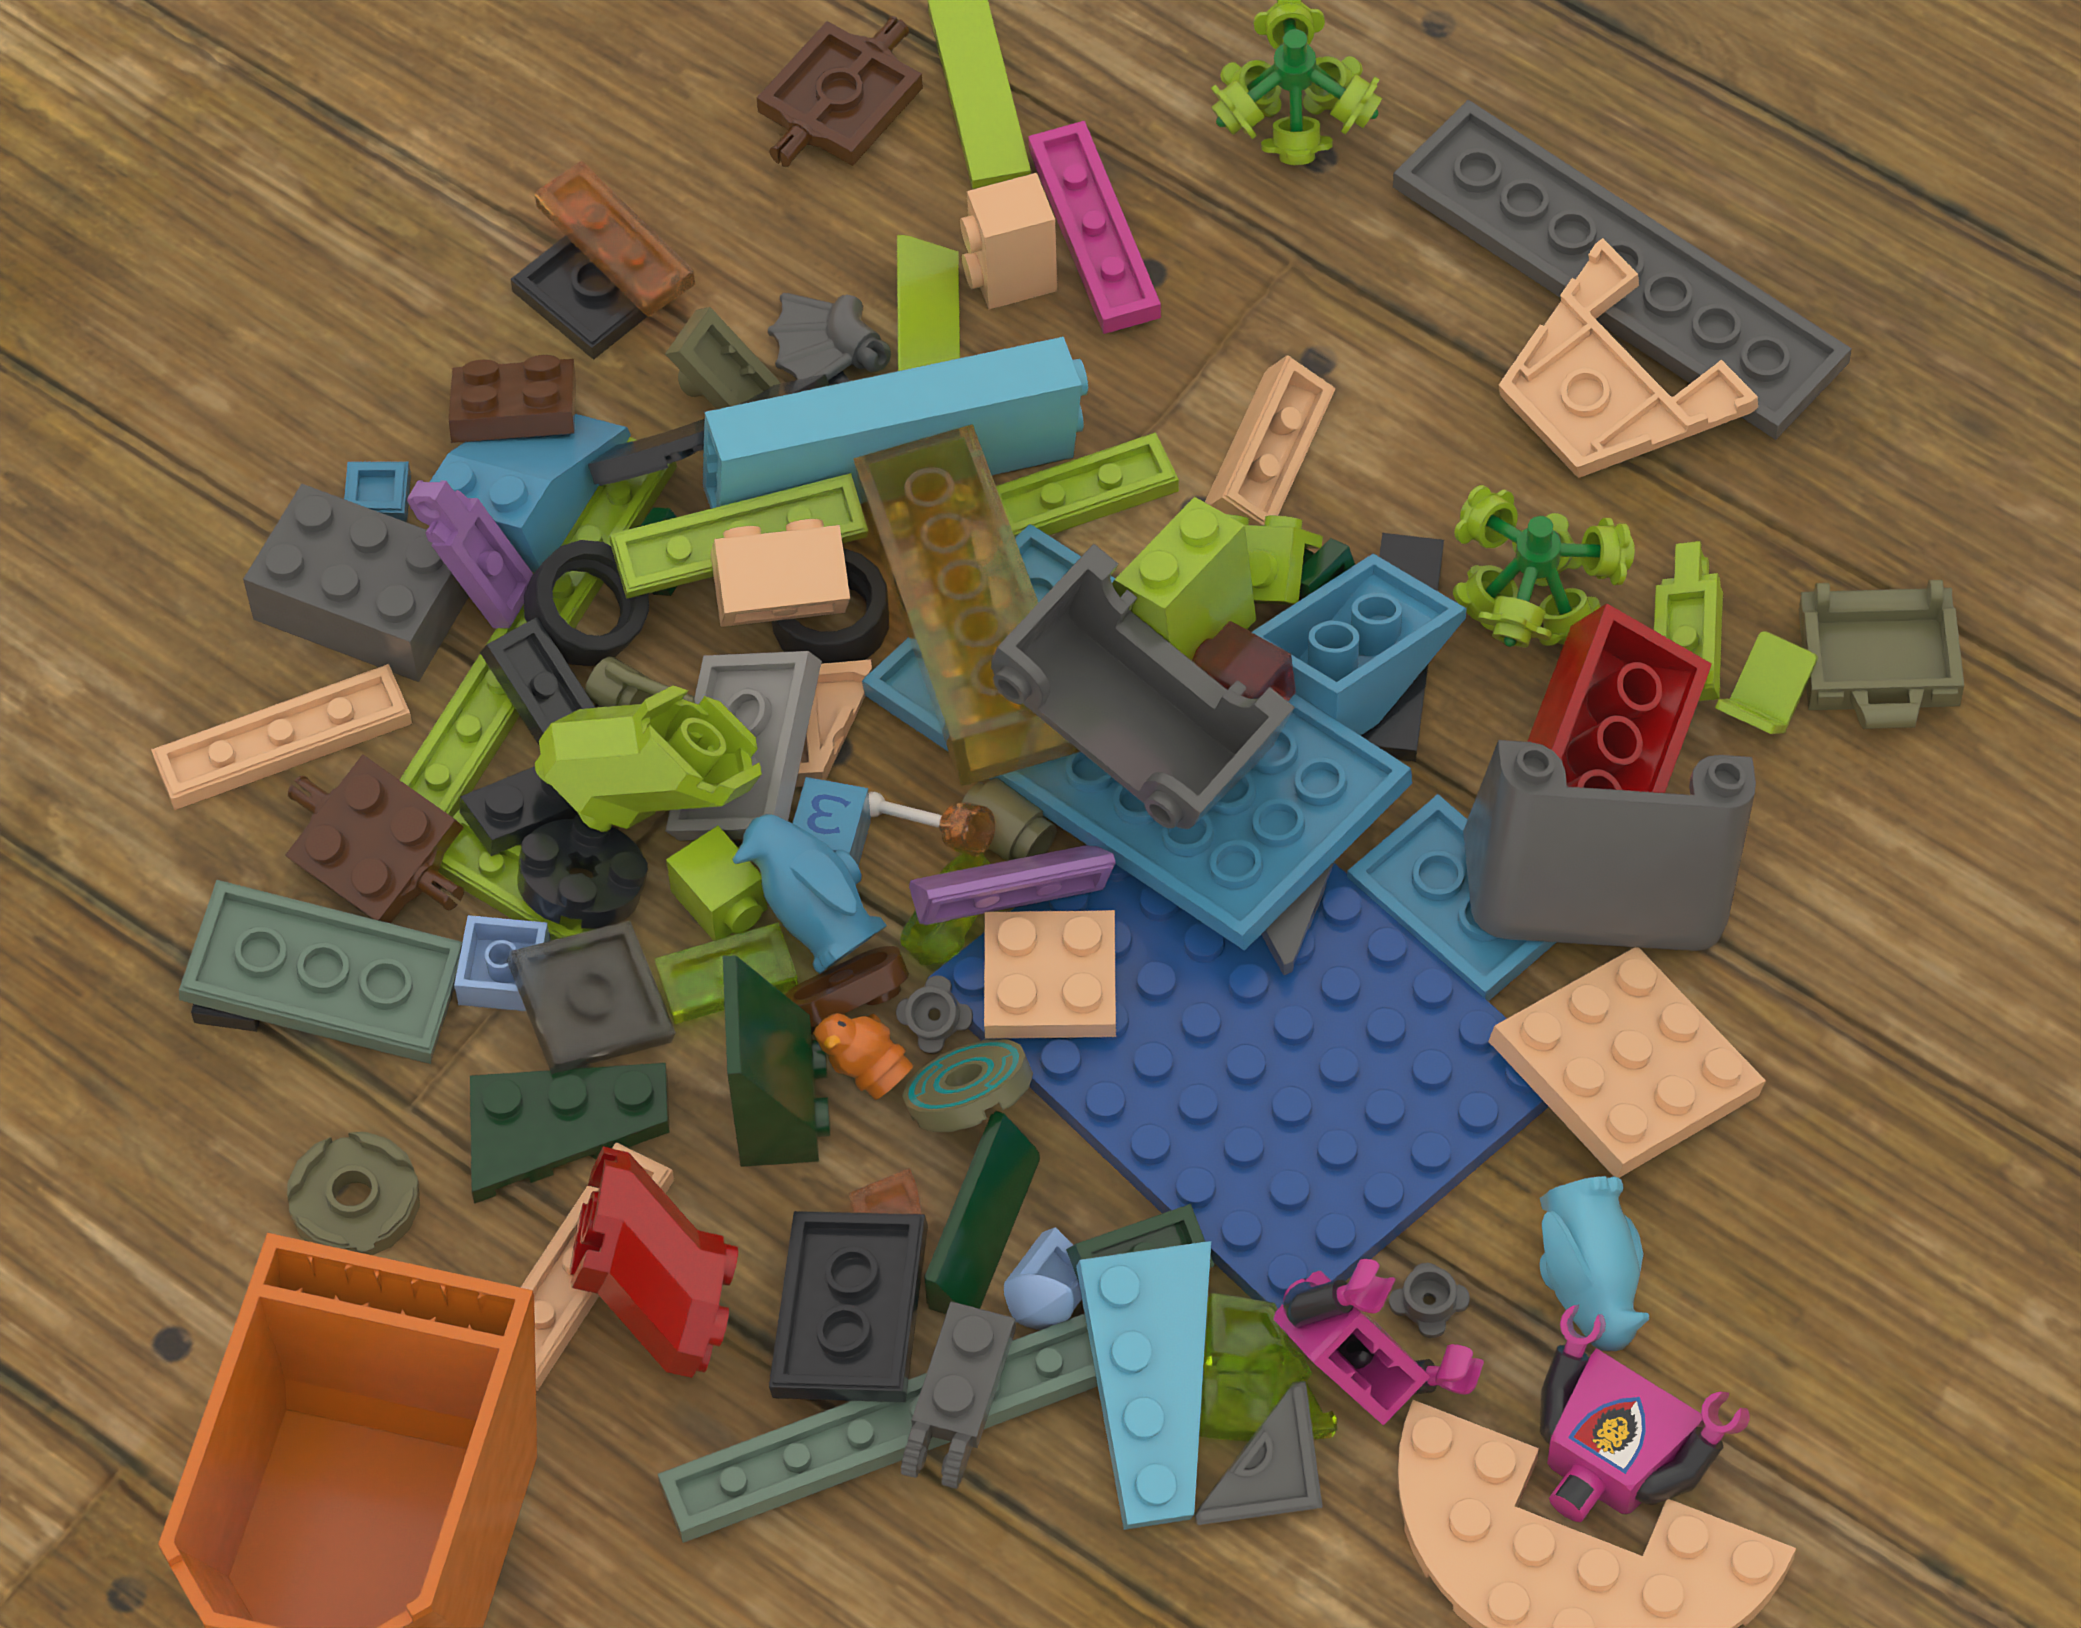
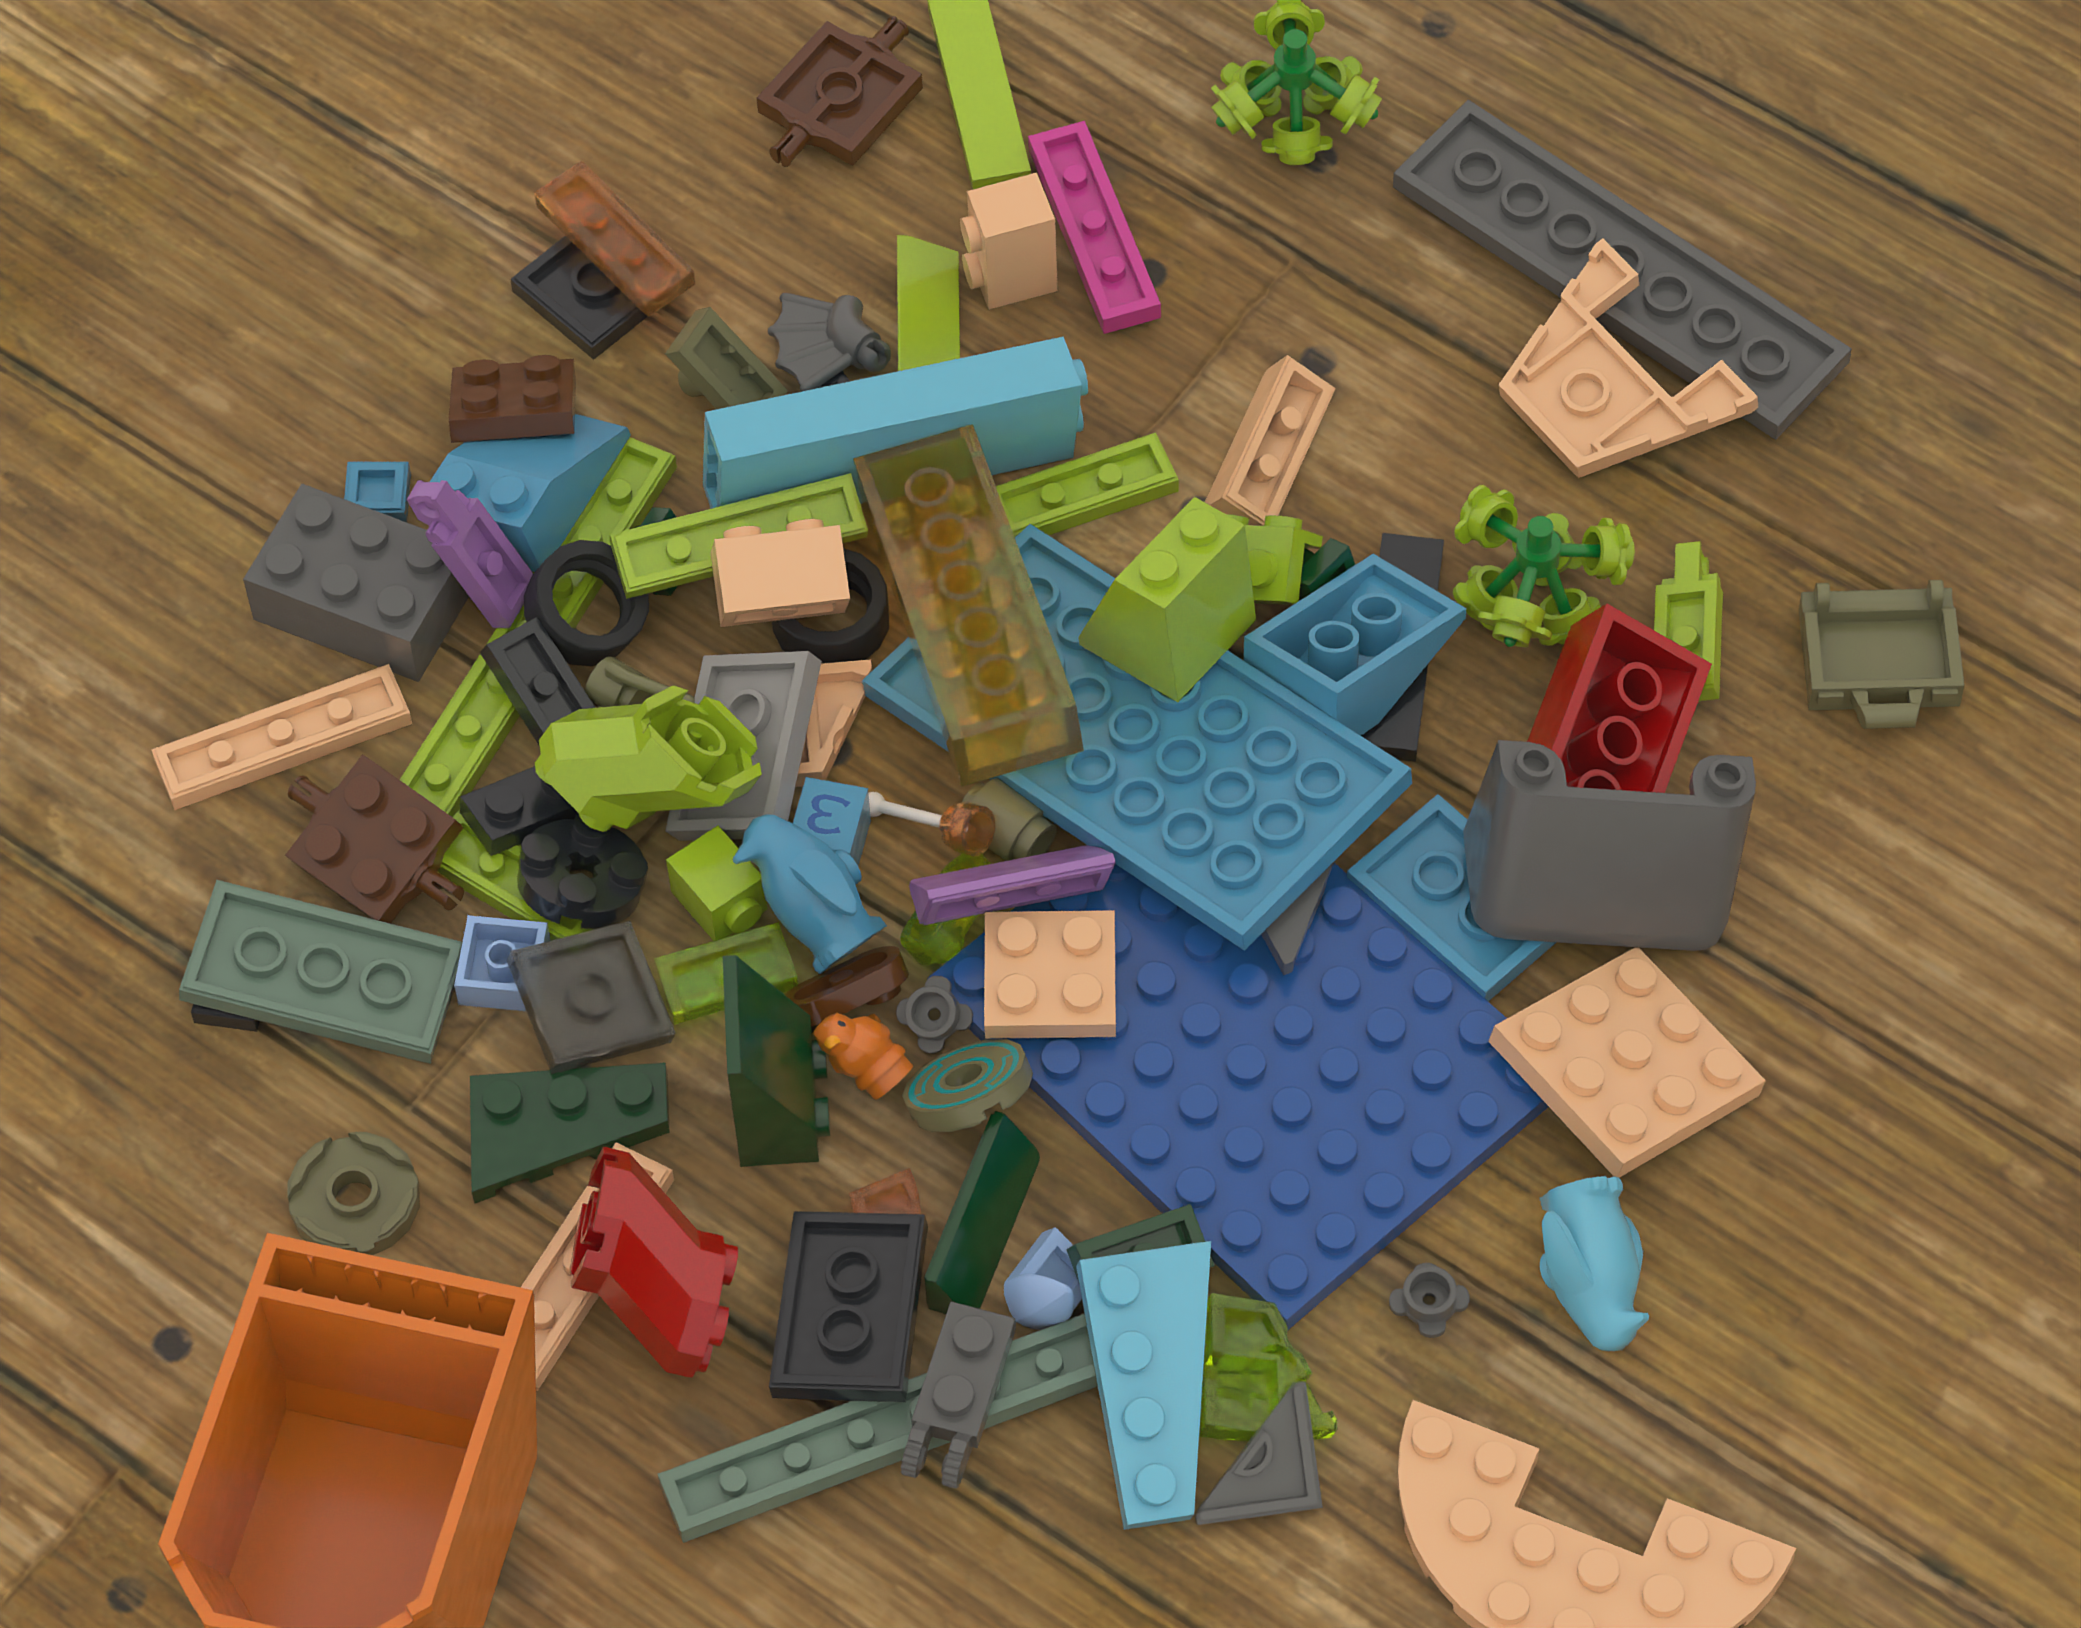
black tile [588,374,830,486] -> none
dark grey windscreen [991,544,1295,829] -> none
clear red brick [1192,621,1296,701] -> none
dark pink torso [1274,1259,1484,1426] -> none
torso [1540,1304,1750,1522] -> none
lime bracket [1715,631,1818,734] -> none

